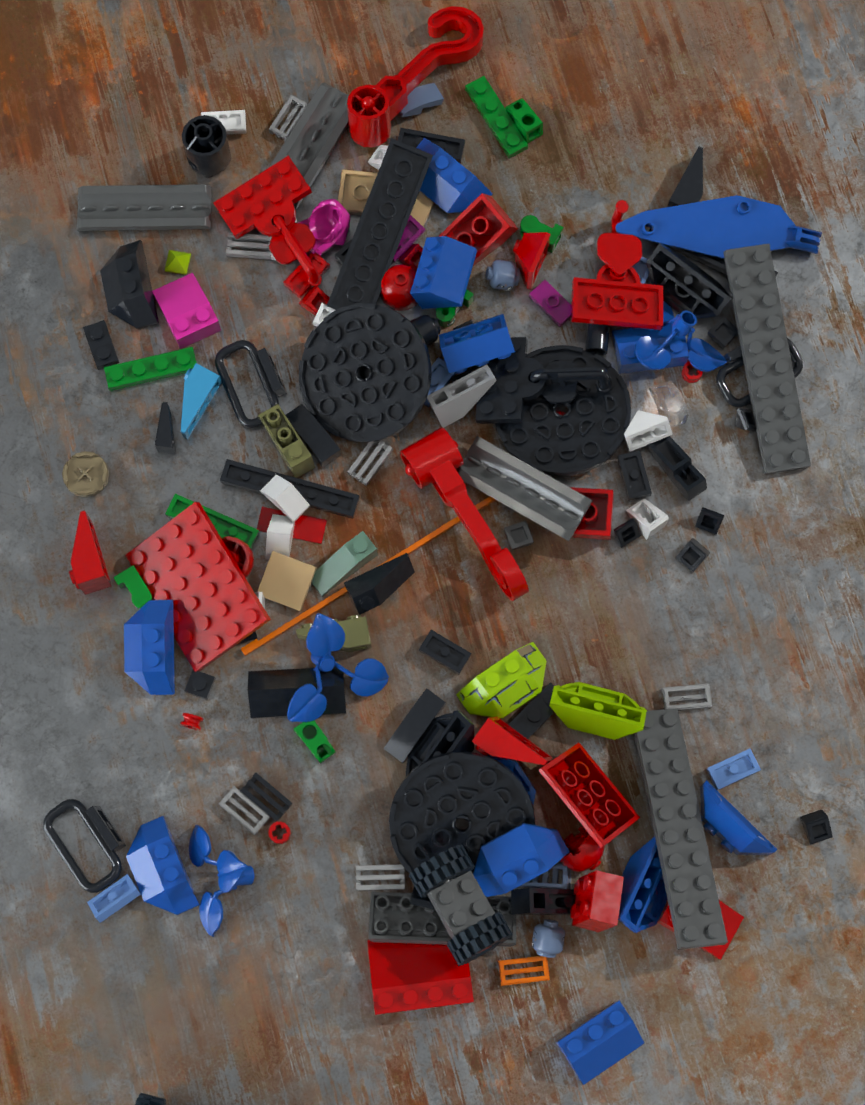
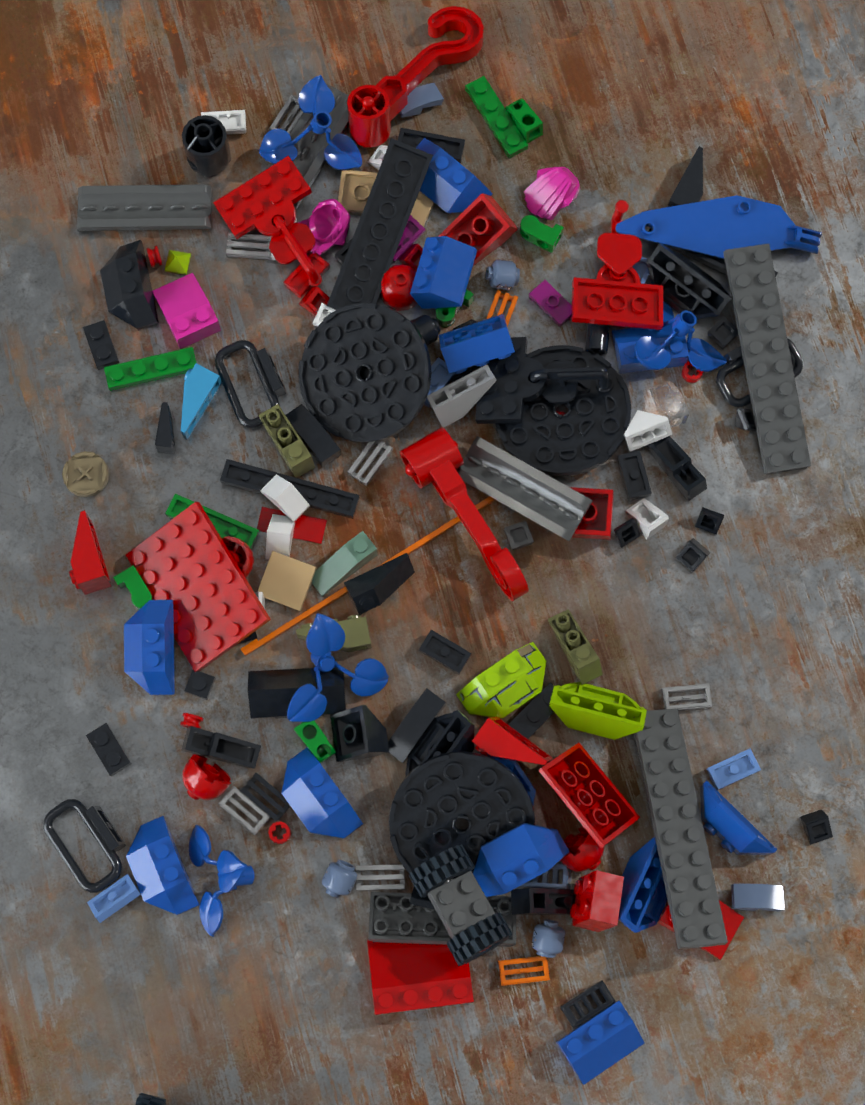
red slope [513,232,551,290] -> none
none -> black plate [86,723,131,776]
none -> red bush [146,246,163,268]
none -> black slope [181,726,261,769]
none -> red cylinder [182,754,231,800]
none -> blue plant [259,75,362,170]
none -> blue wedge [281,747,363,839]
none -> sand blue head [322,860,357,898]
none -> black slope [330,705,389,762]
none -> orange tile [486,290,518,327]
none -> dark pink hair [524,167,580,220]
none -> olive slope [548,609,603,685]
none -> black slope [560,980,616,1029]
none -> sand blue slope [731,884,785,912]

